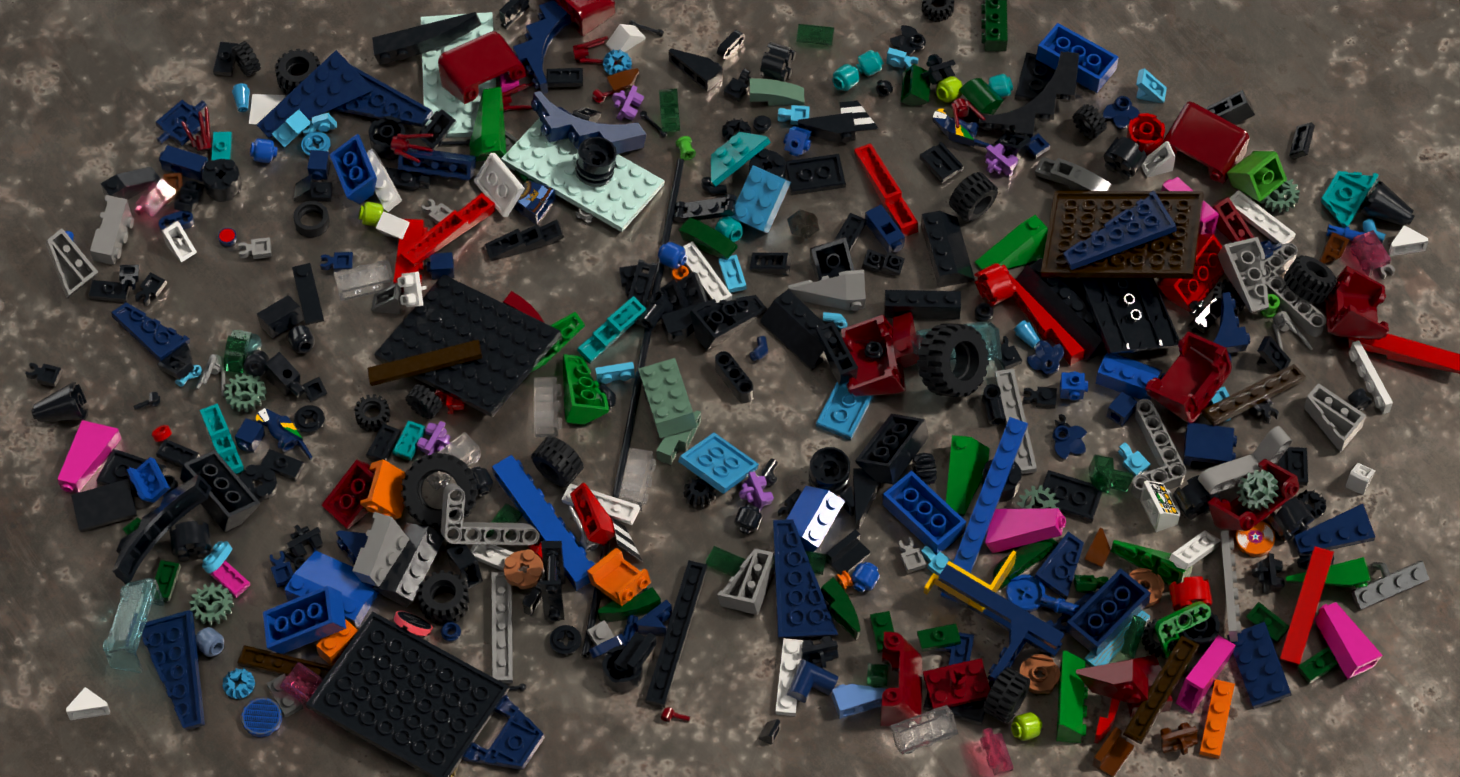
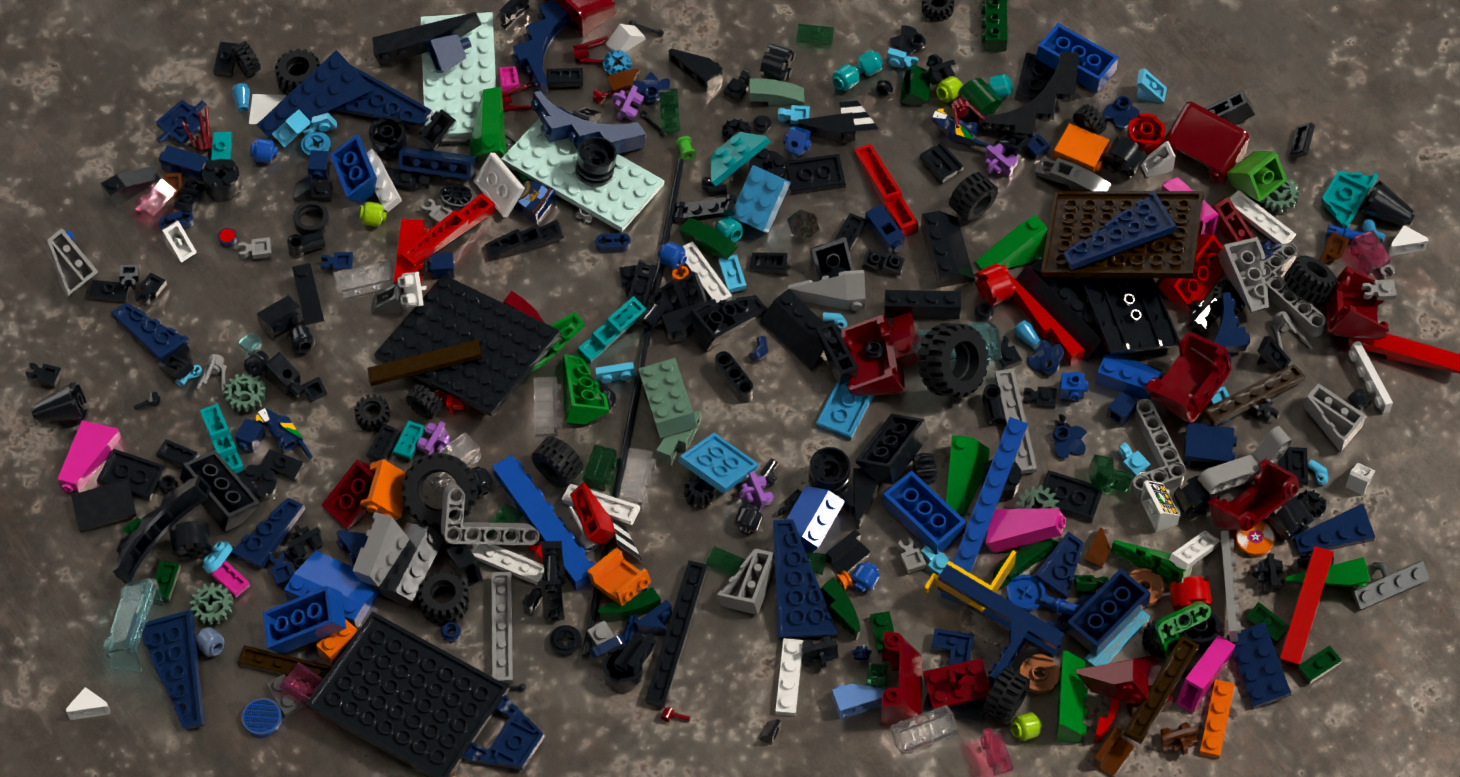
light grey wedge [90,195,134,265] -> none
blue bracket [127,457,170,503] -> none
red tile [152,425,172,442] -> none
dark azure gear [222,668,255,699] -> none
clear green brick [224,329,252,373] -> none
black gear [294,405,325,434] -> none
white slope [376,211,410,239] -> none
dark red plant [391,134,433,163] -> none
tile [393,611,433,636] -> none
dark red windscreen [438,31,526,104] -> none
nougat plate [504,549,544,589] -> none
black beam [717,29,745,59] -> none
dark blue brick [787,659,838,703] -> none
dark green plate [917,624,961,652] -> none
clear green plate [1121,615,1146,659] -> none
sand green gear [1236,469,1279,512] -> none
bright green bush [1261,294,1280,318] -> none
dark pink slope [1314,602,1383,679] -> none
none -> dark blue wing [230,498,305,569]
none -> black piece [287,231,326,258]
none -> dark blue torso [425,34,471,73]
none -> black wheel [439,184,475,210]
none -> clear green brick [583,444,619,491]
none -> dark blue beam [595,233,631,253]
none -> dark blue plate [634,72,670,103]
none -> dark blue plate [852,646,872,660]
none -> orange panel [1053,123,1110,173]
none -> medium azure arm [1308,459,1328,485]
none -> light grey plate [1361,279,1397,300]

